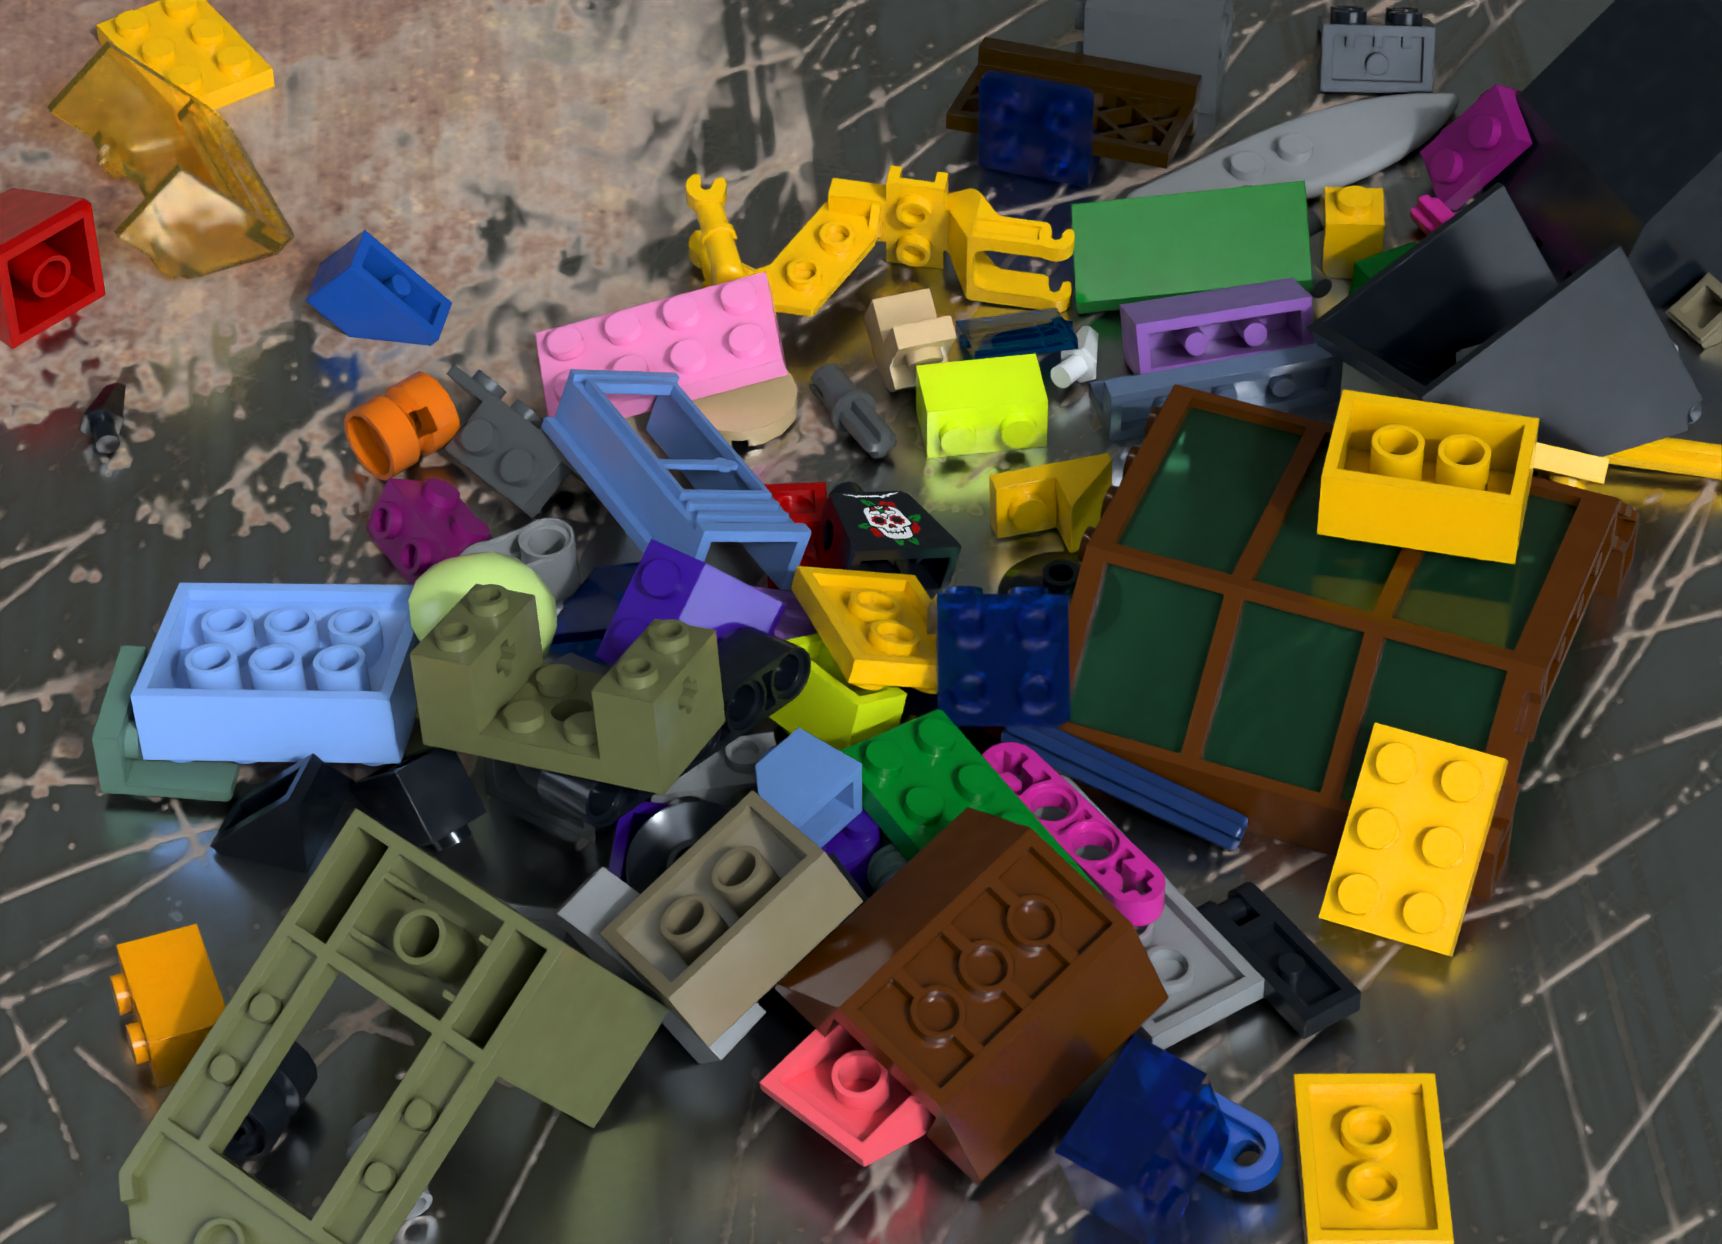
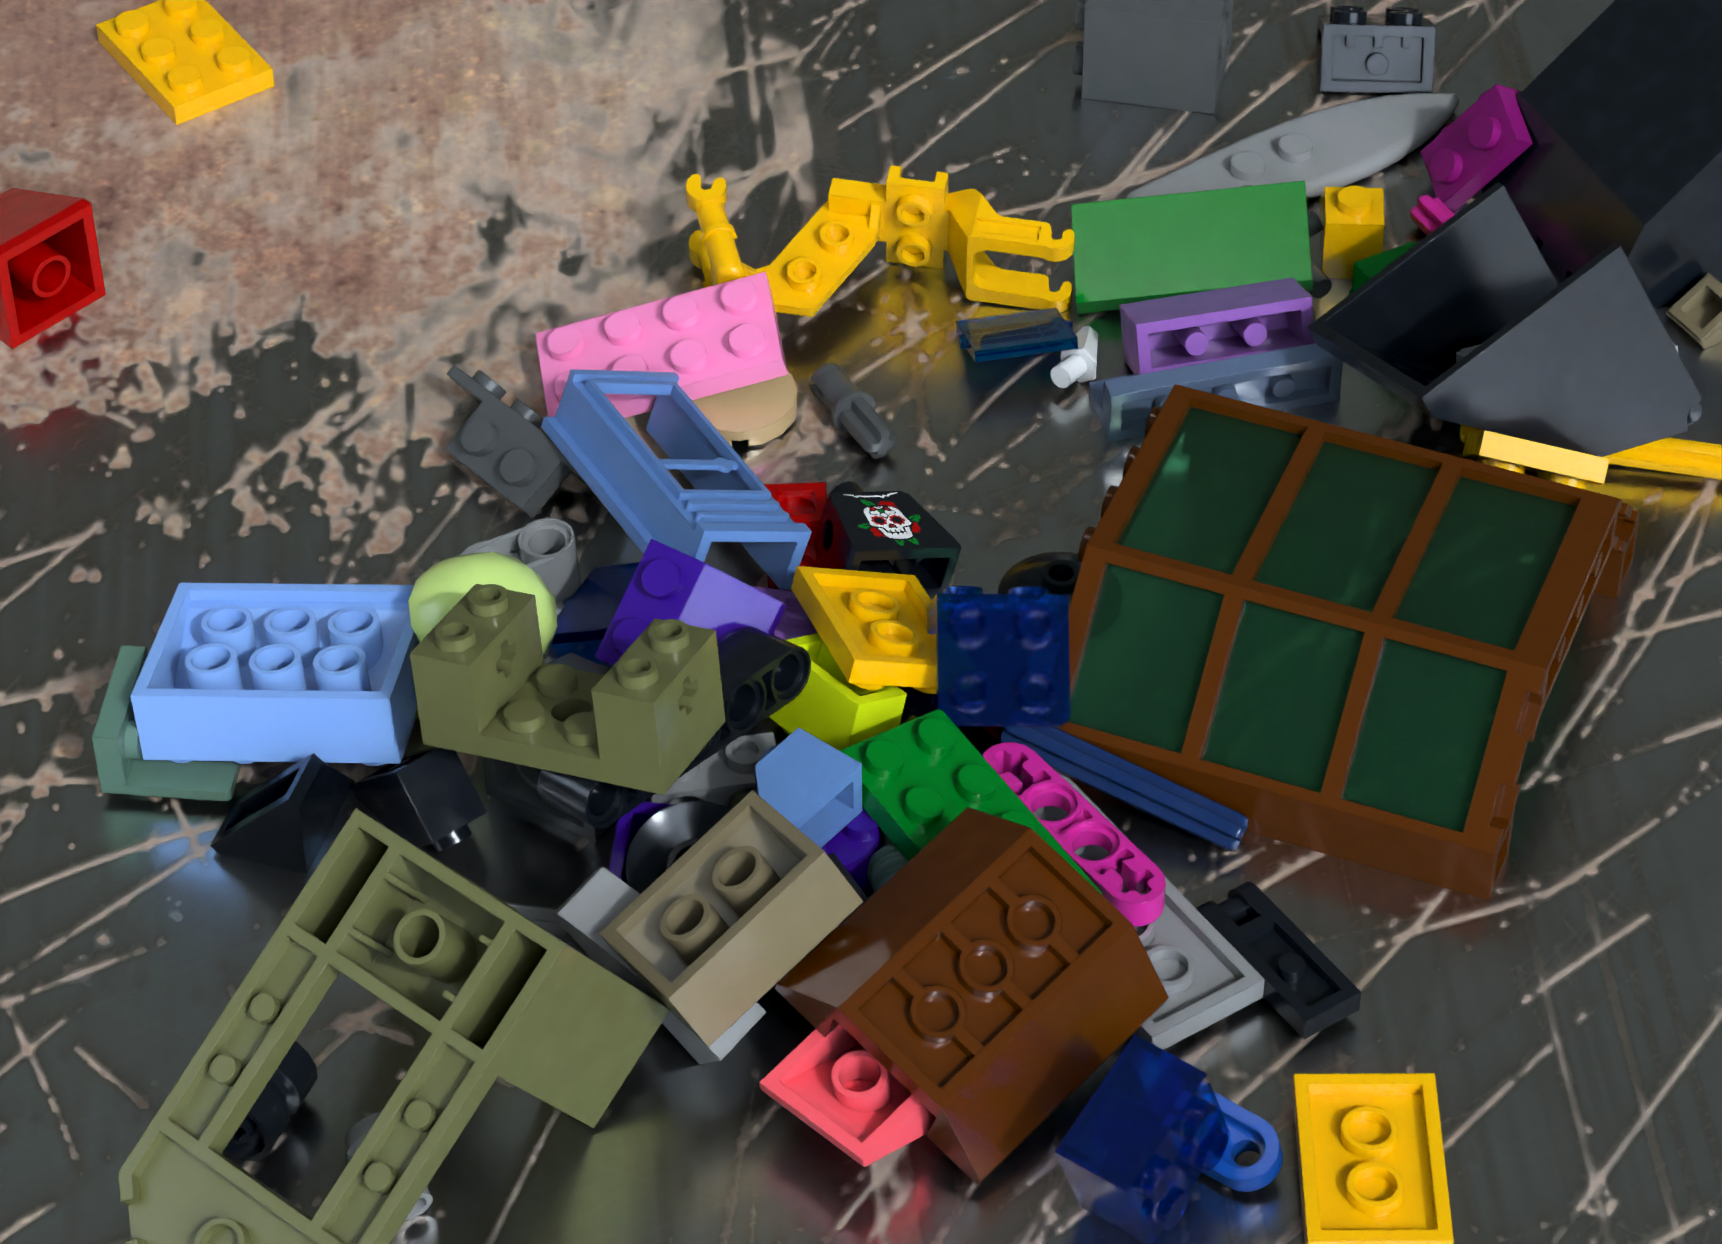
clear yellow windscreen [47,41,294,279] -> none
black bar [79,383,126,454] -> none
light orange brick [109,923,226,1089] -> none
blue slope [305,230,452,346] -> none
orange wheel [344,371,460,481] -> none
magenta bracket [366,478,493,585] -> none
tan brick [864,288,957,392] -> none
neon yellow brick [916,353,1048,459] -> none
dark brown fence [946,37,1202,169] -> none
clear blue bracket [978,71,1101,187] -> none
yellow slope [989,453,1112,554] -> none
yellow brick [1317,389,1540,565] -> none
yellow plate [1318,723,1509,957] -> none

